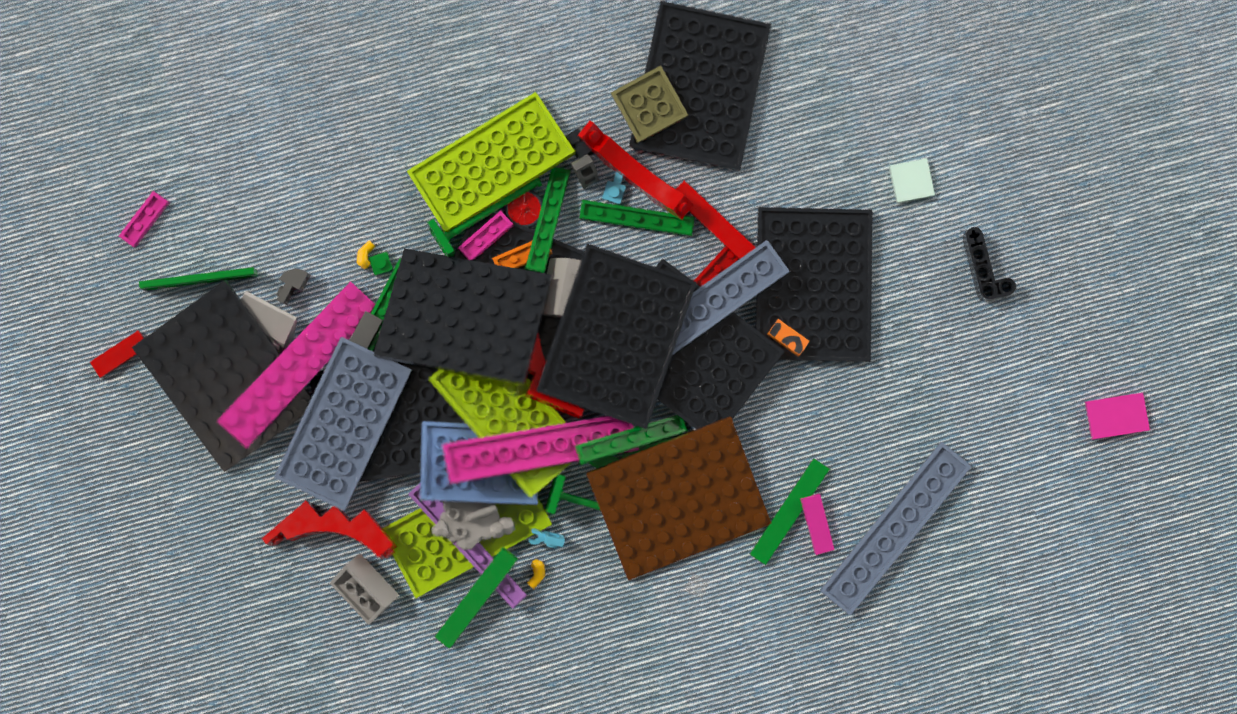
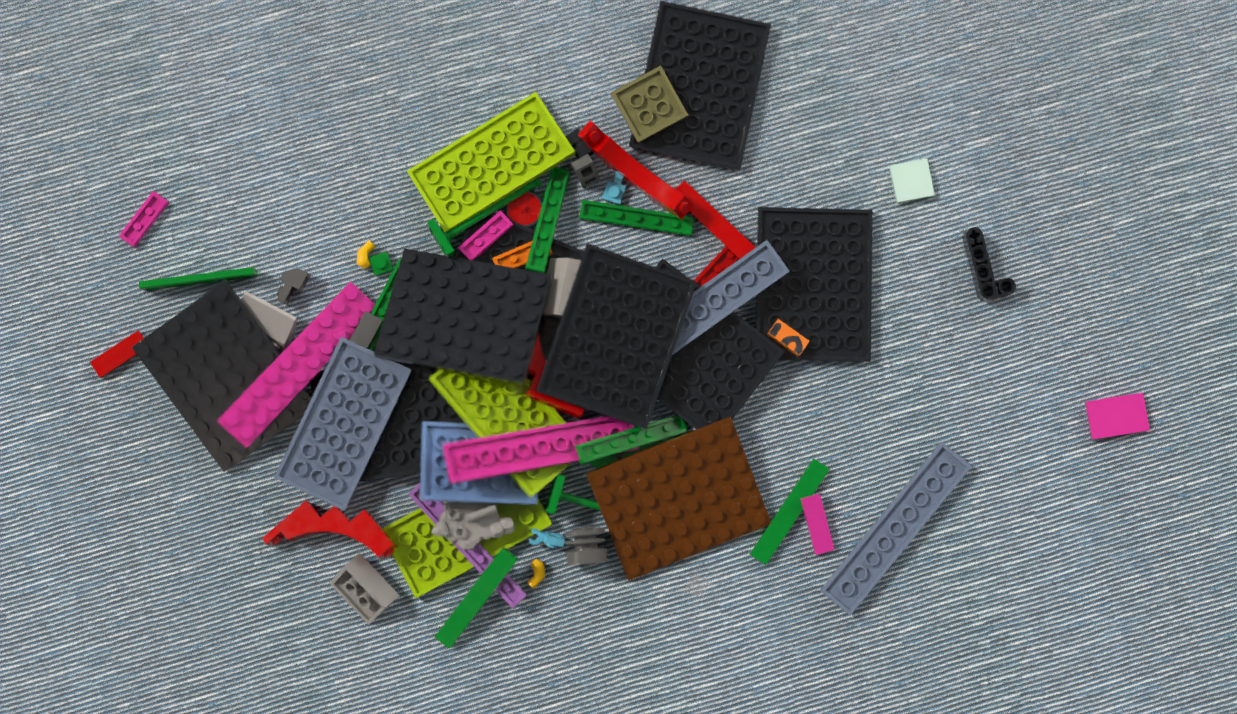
none -> dark grey wheel [565,526,607,565]

